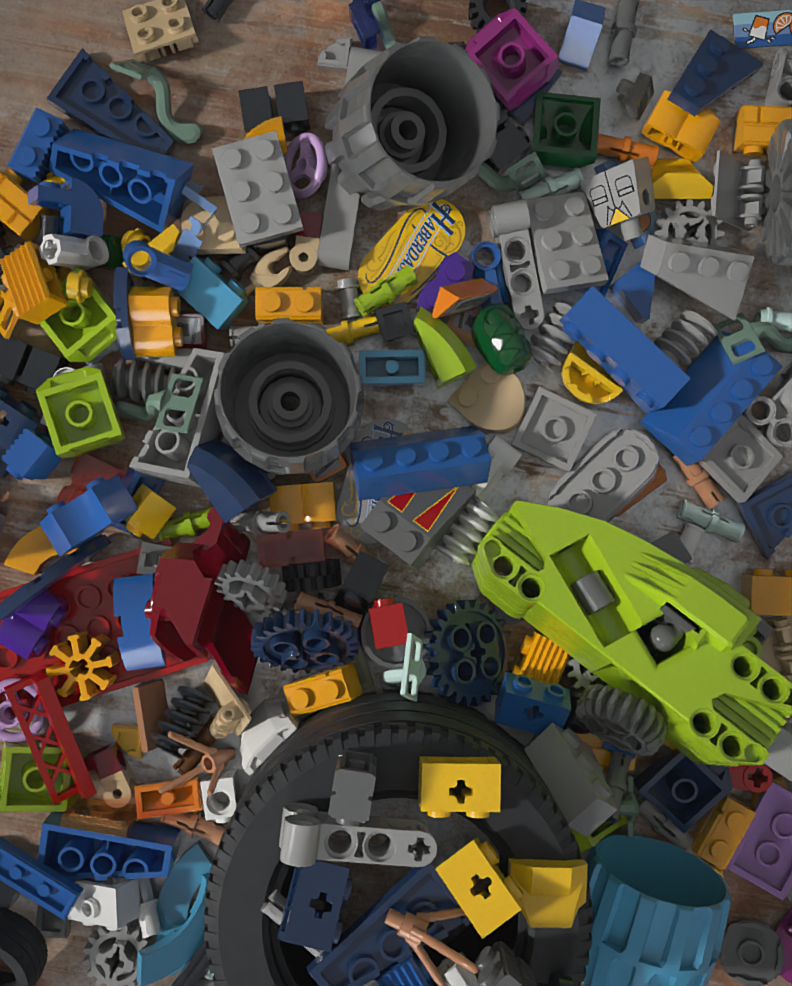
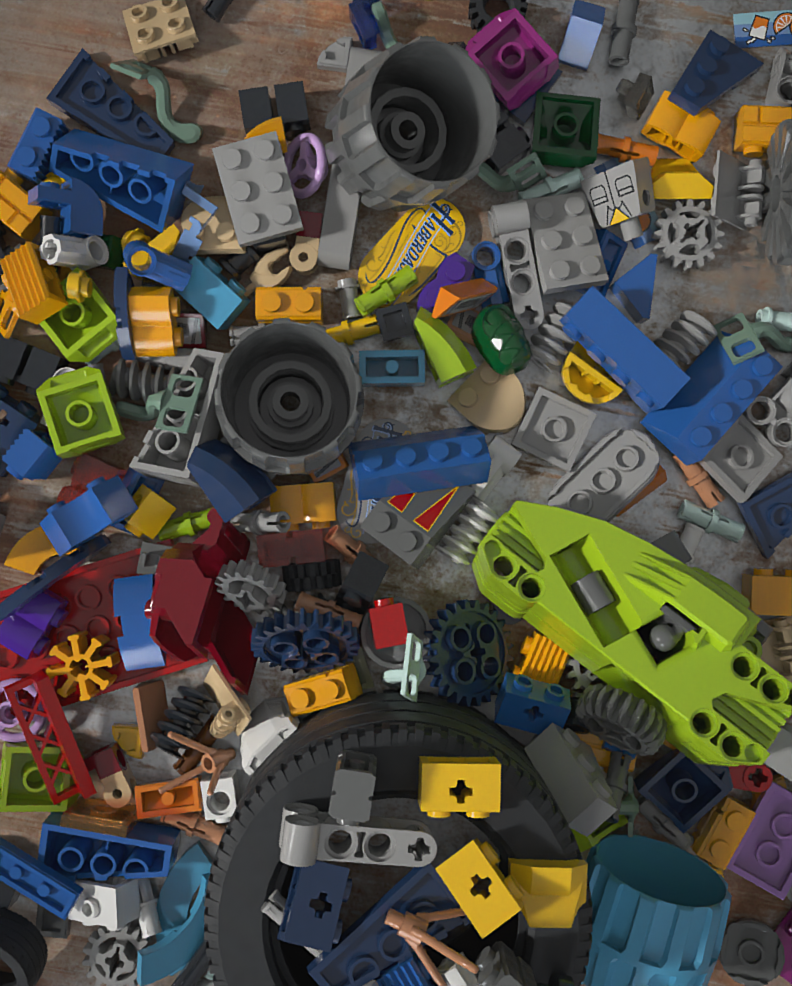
light grey wedge [640,234,755,321] -> none

